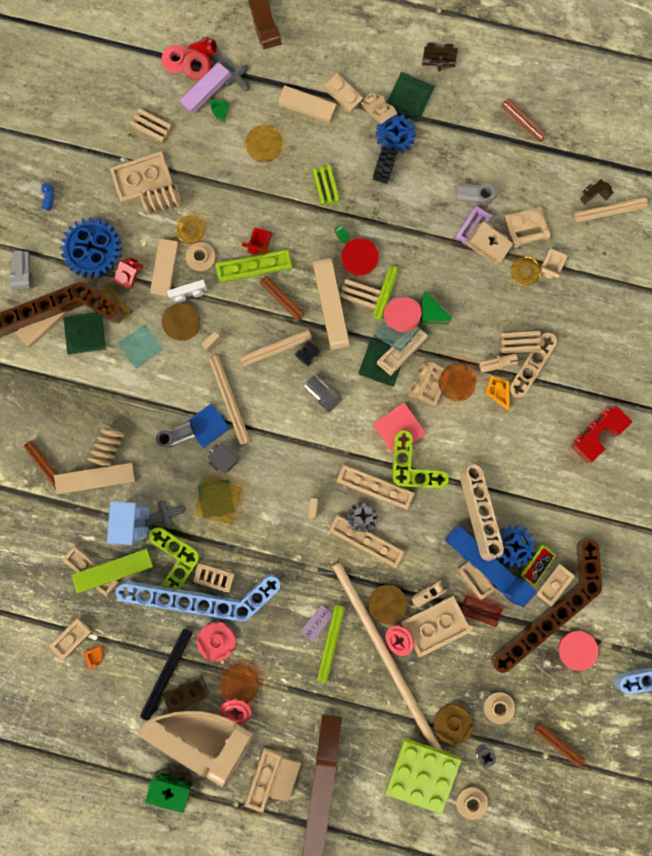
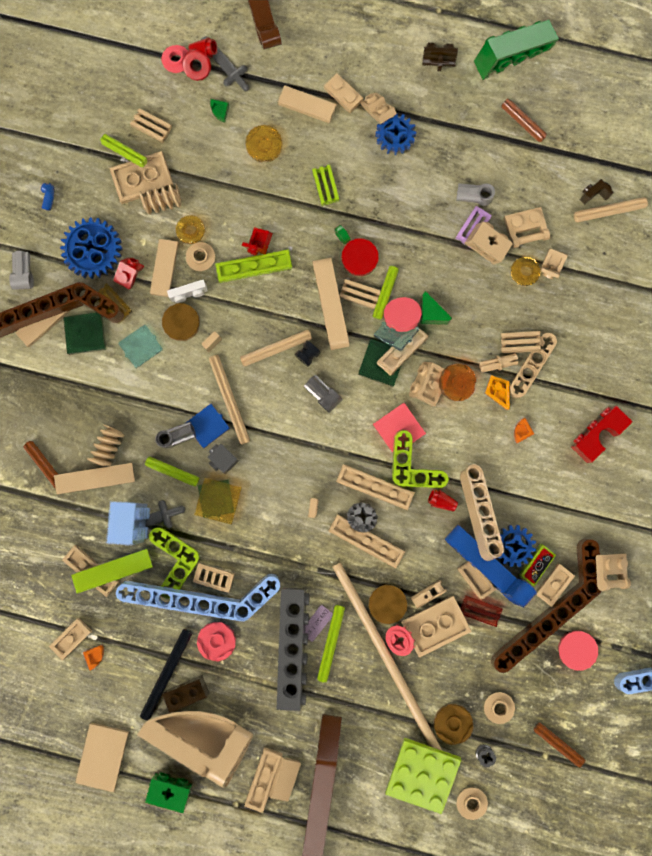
lavender tile [179,62,232,114] -> none
clear orange tile [220,664,259,703] -> none
coral gear [220,697,252,725] -> none
dark orange axle [260,276,304,321] -> none
black tyre [373,146,397,184] -> none
clear green tile [387,72,435,121] -> none
none -> tan tile [75,723,129,792]
none -> lime axle [100,134,148,167]
none -> lime axle [145,457,200,487]
none -> dark grey brick [276,588,310,711]
none -> red cone [428,489,458,512]
none -> wedge [473,20,559,80]
none -> orange tile [514,418,534,444]
none -> tan plate [596,553,631,591]

